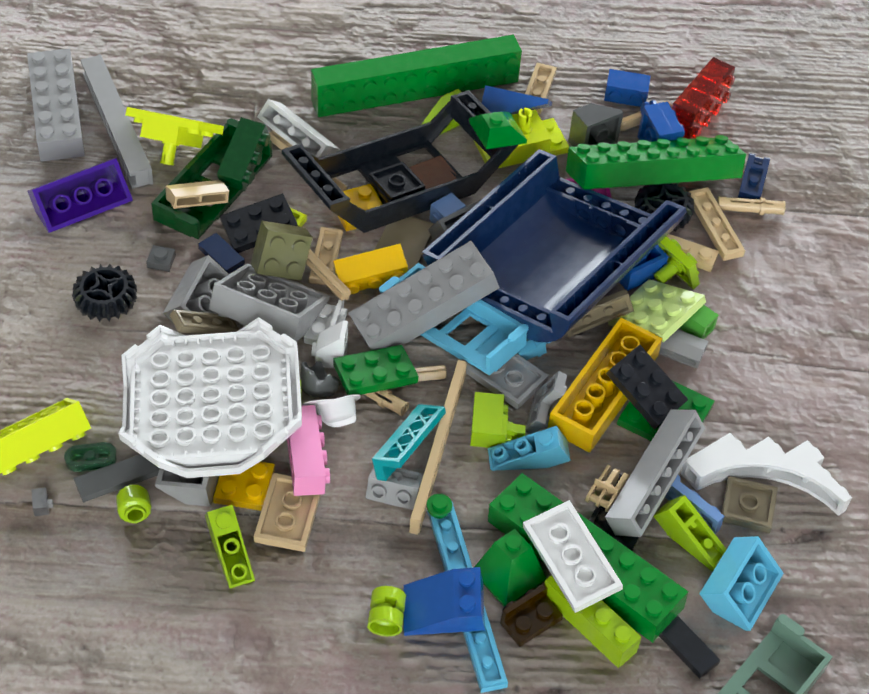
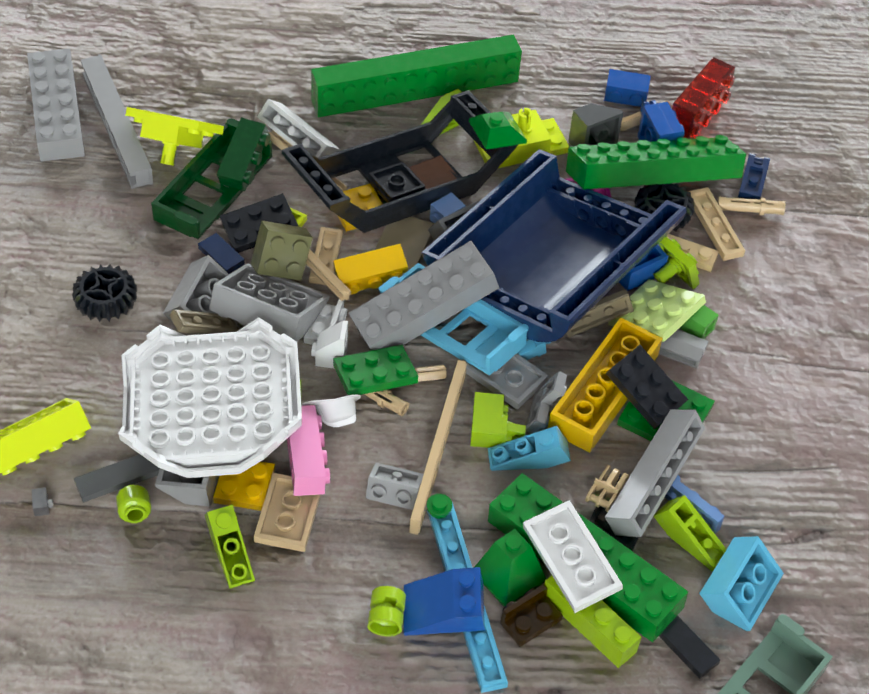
dark purple slope [27,158,133,233] -> none
clear green plate [64,442,117,472] -> none
dark grey plate [146,245,176,272] -> none
tan piece [166,180,229,209] -> none
dark grey hair [300,361,341,398] -> none
teal fence [372,404,446,481] -> none
blue slope [482,85,552,115] -> none
tan plate [525,63,557,114] -> none
white arch [681,433,852,516] -> none
dark tan tile [721,476,778,533] -> none

